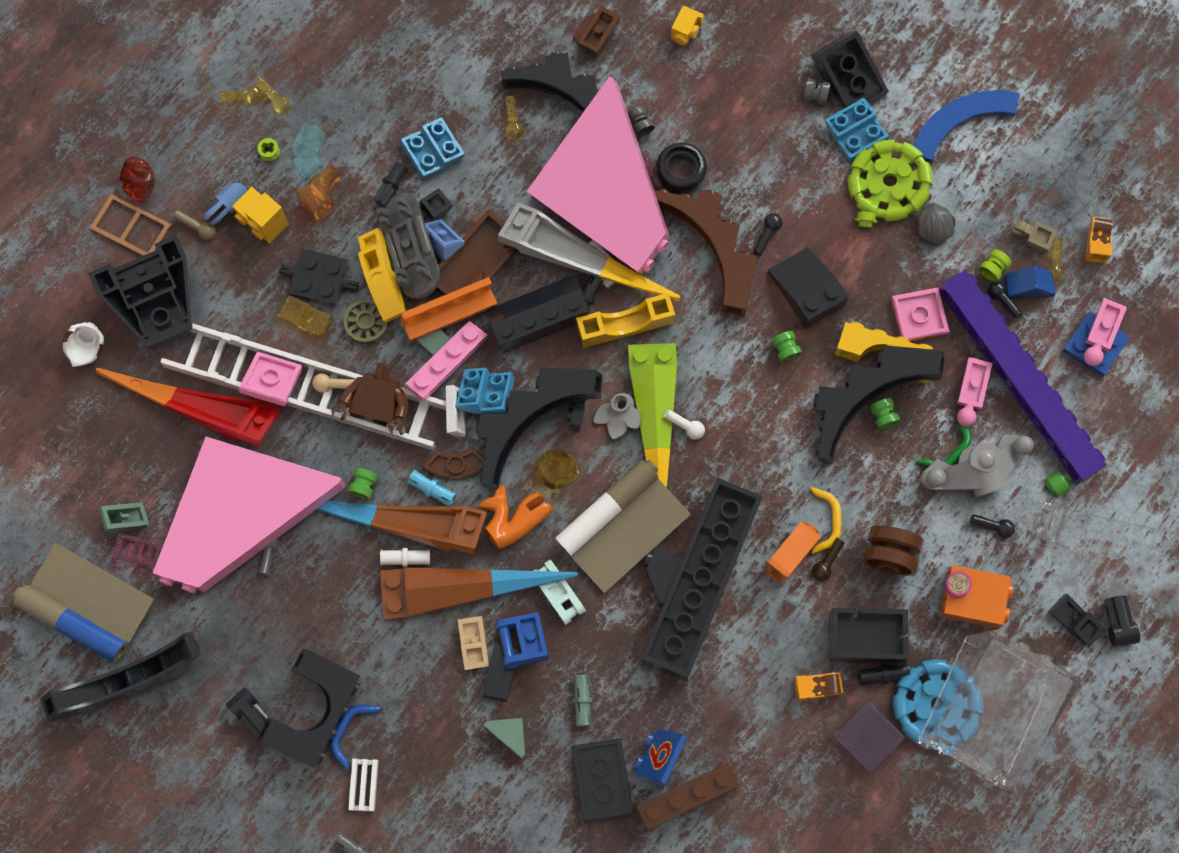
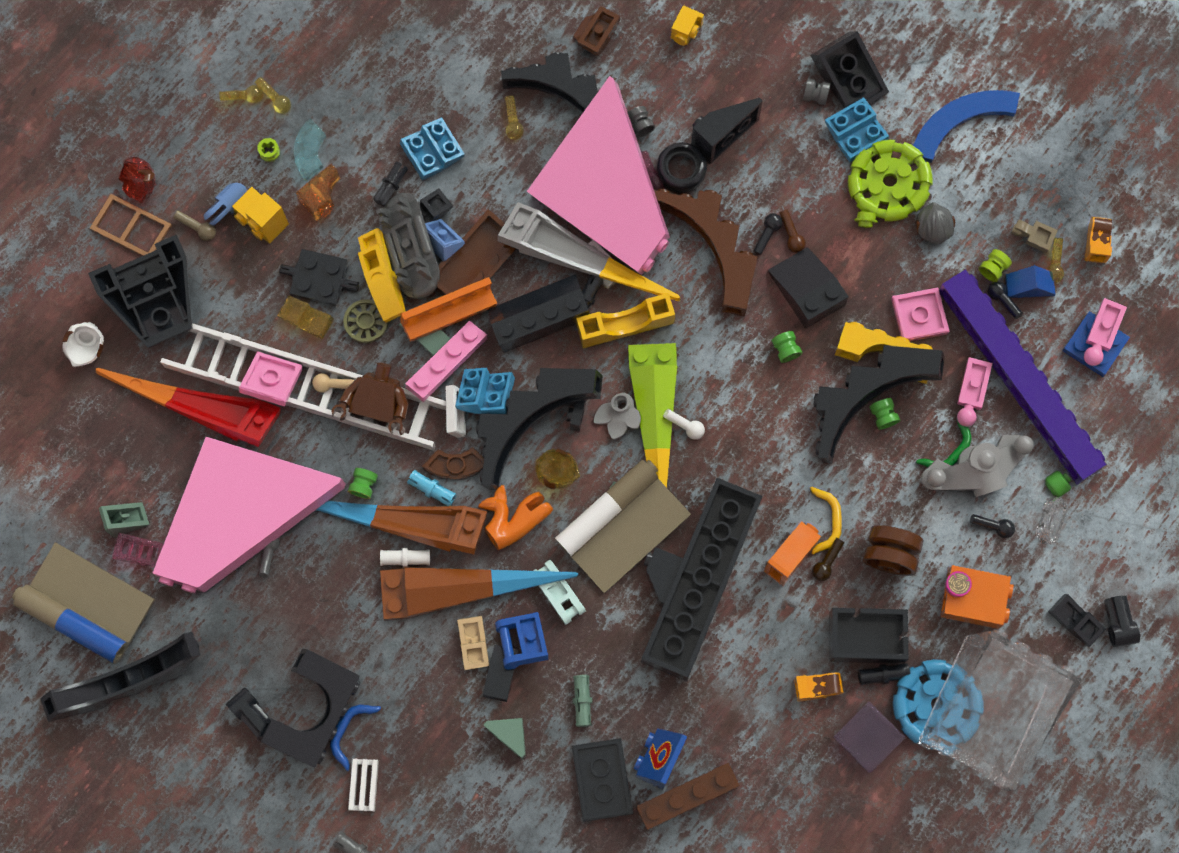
none -> black slope [691,98,763,164]
none -> reddish brown bar [779,209,806,253]

